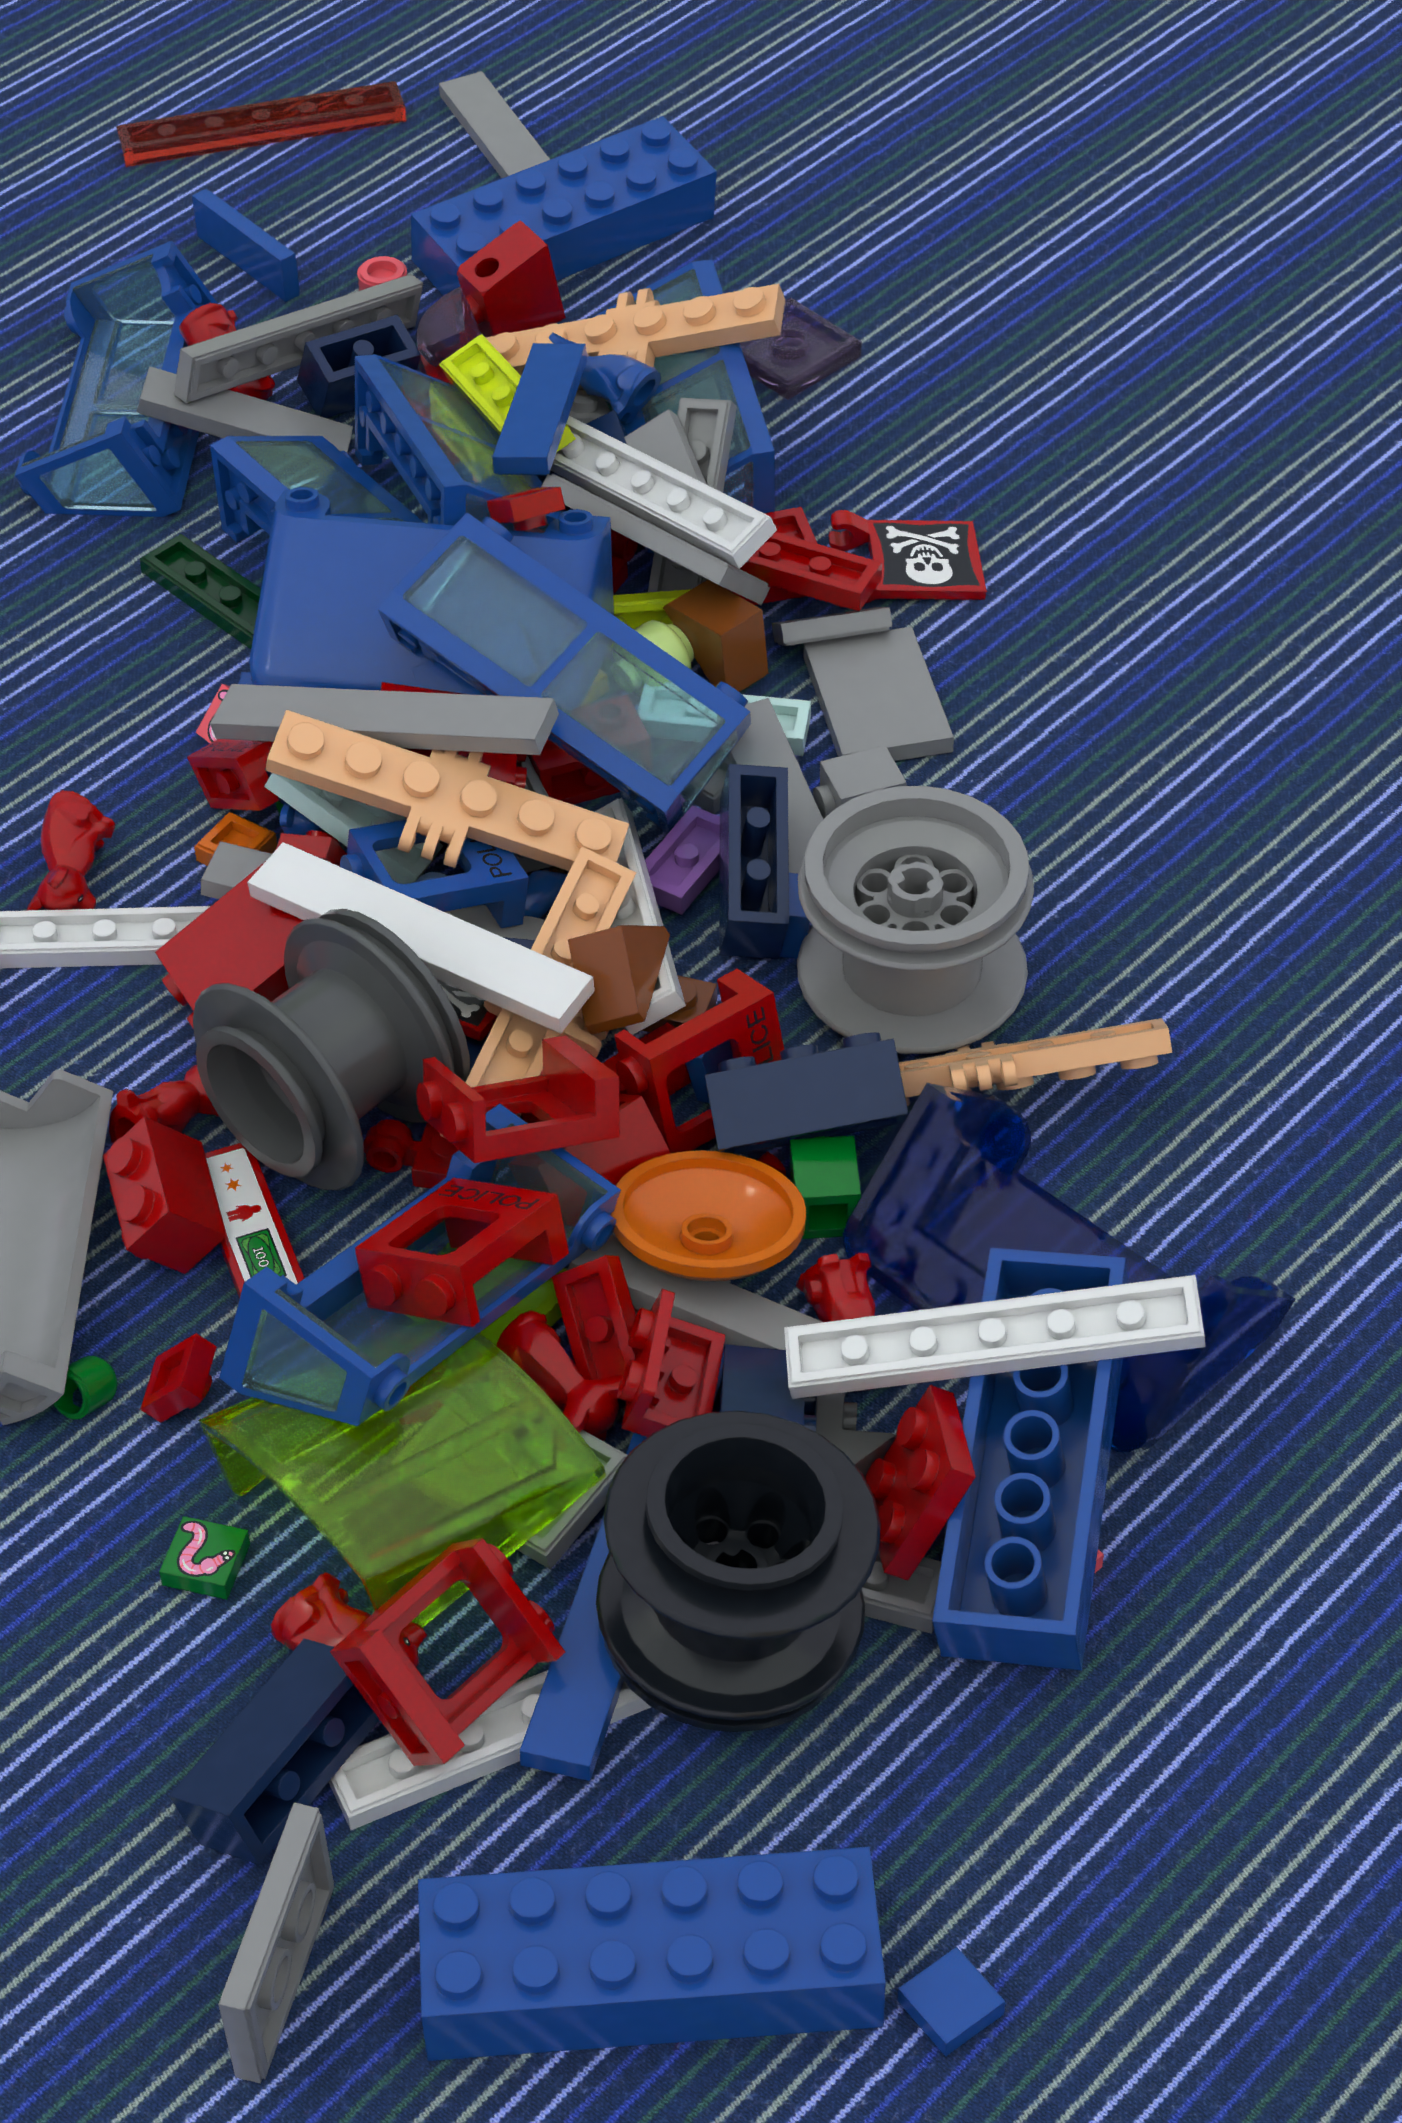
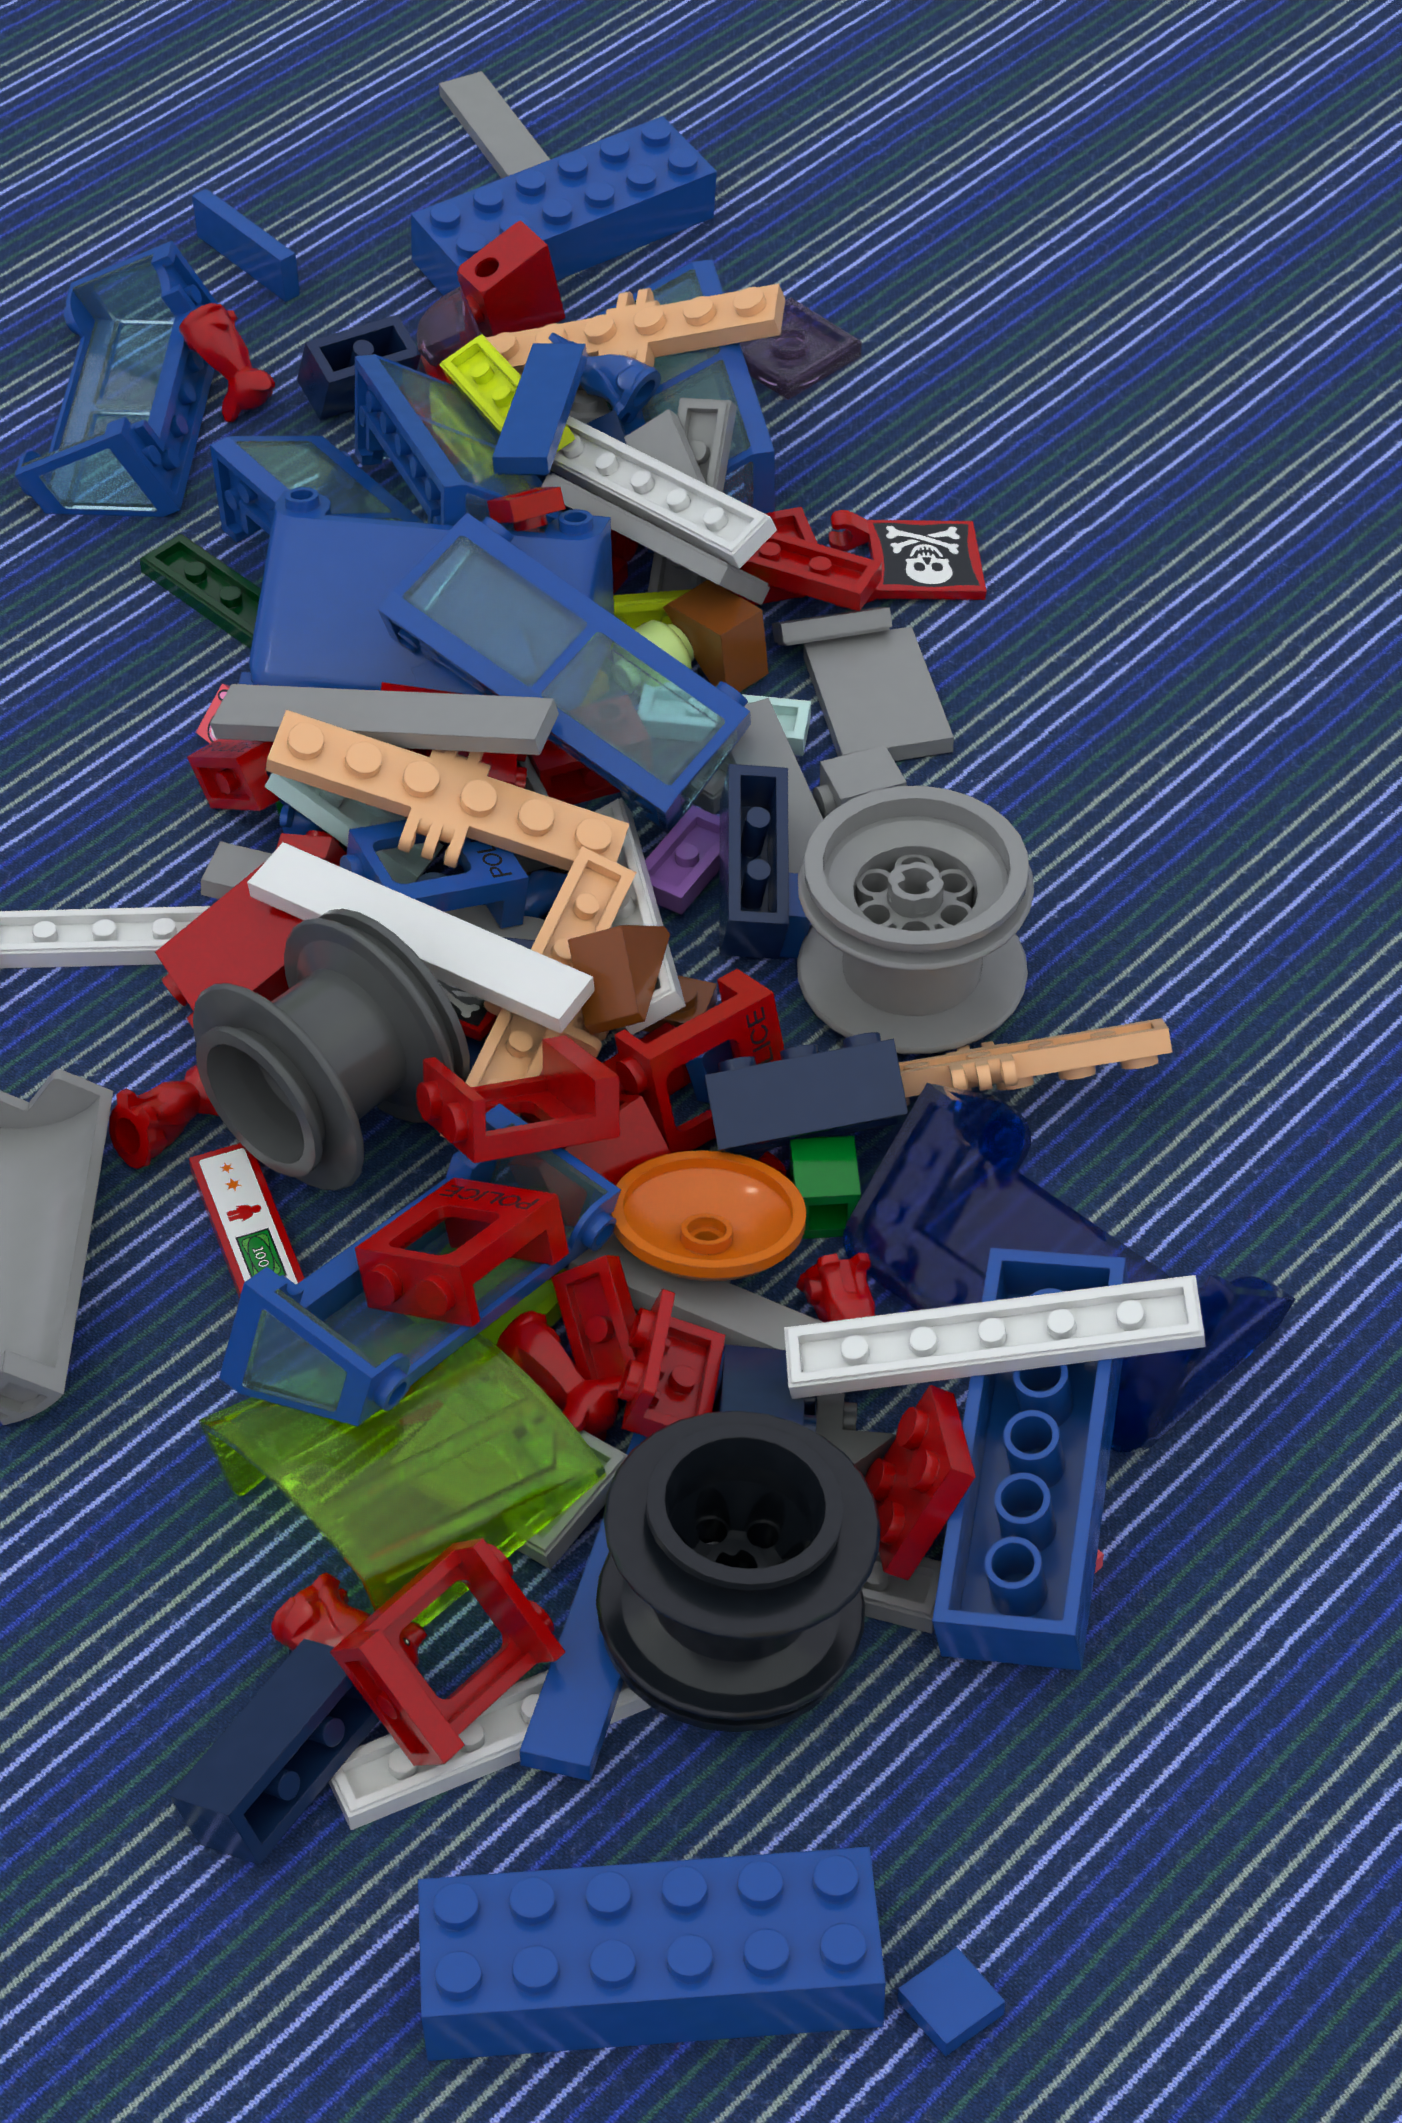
red animal [26,790,116,911] -> none
green piece [54,1356,118,1419] -> none
red brick [103,1117,227,1274] -> none
clear red tile [116,81,407,167] -> none
light grey tile [137,366,353,463] -> none
red plate [140,1333,217,1423] -> none
green tile [159,1516,250,1600] -> none
light grey tile [174,274,423,403] -> none
orange tile [194,812,278,866] -> none
light grey tile [218,1803,334,2084] -> none
coral tile [357,256,407,291] -> none
red plate [363,1119,459,1189] -> none

